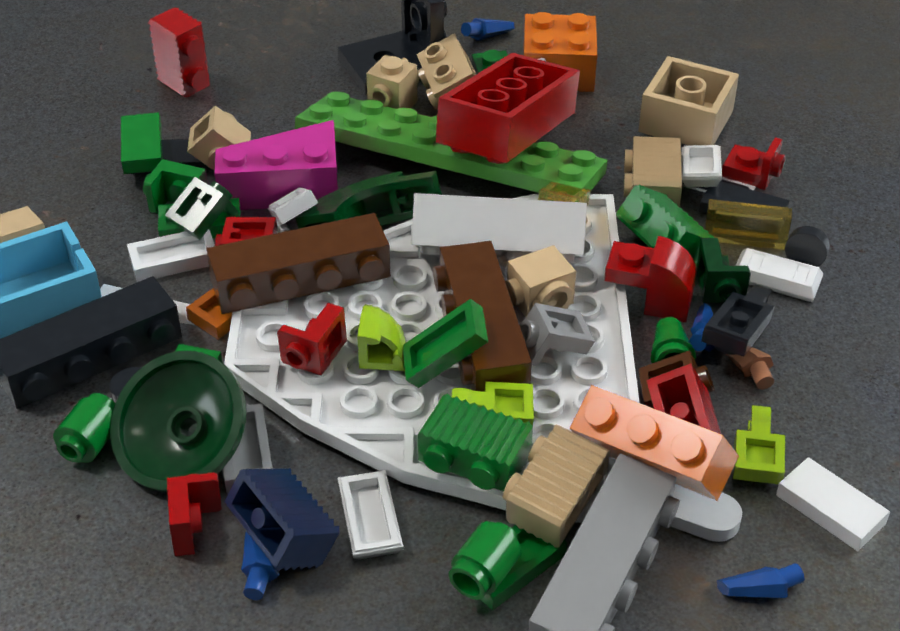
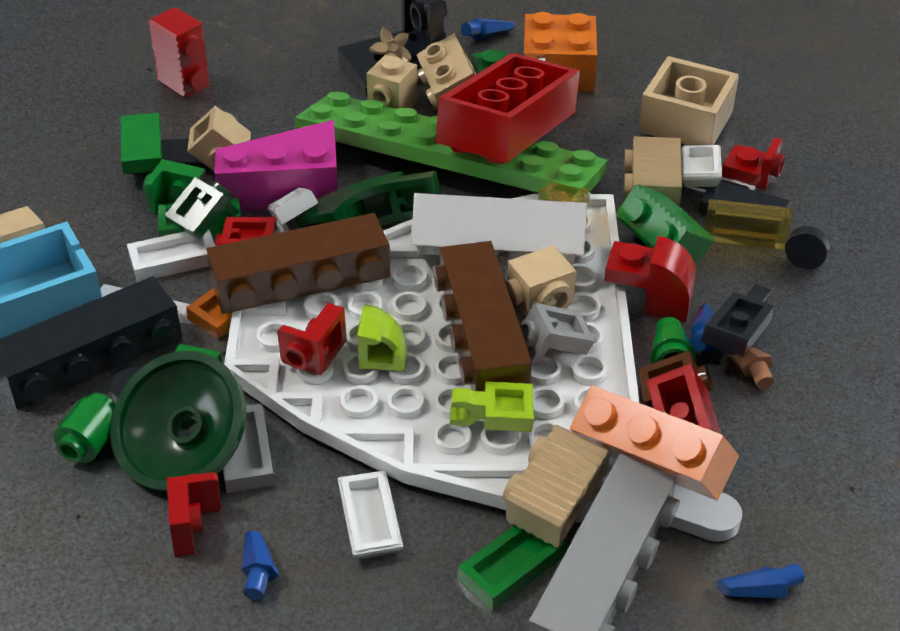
dark blue brick [224,468,340,571] -> none
green tile [403,299,488,388] -> none
green brick [418,393,533,492] -> none
green brick [448,521,522,600] -> none
dark green bracket [696,238,751,303] -> none
lime plate [733,405,785,485] -> none
white tile [736,248,823,302] -> none
white tile [776,457,890,551] -> none
none -> tan plant [369,27,412,62]

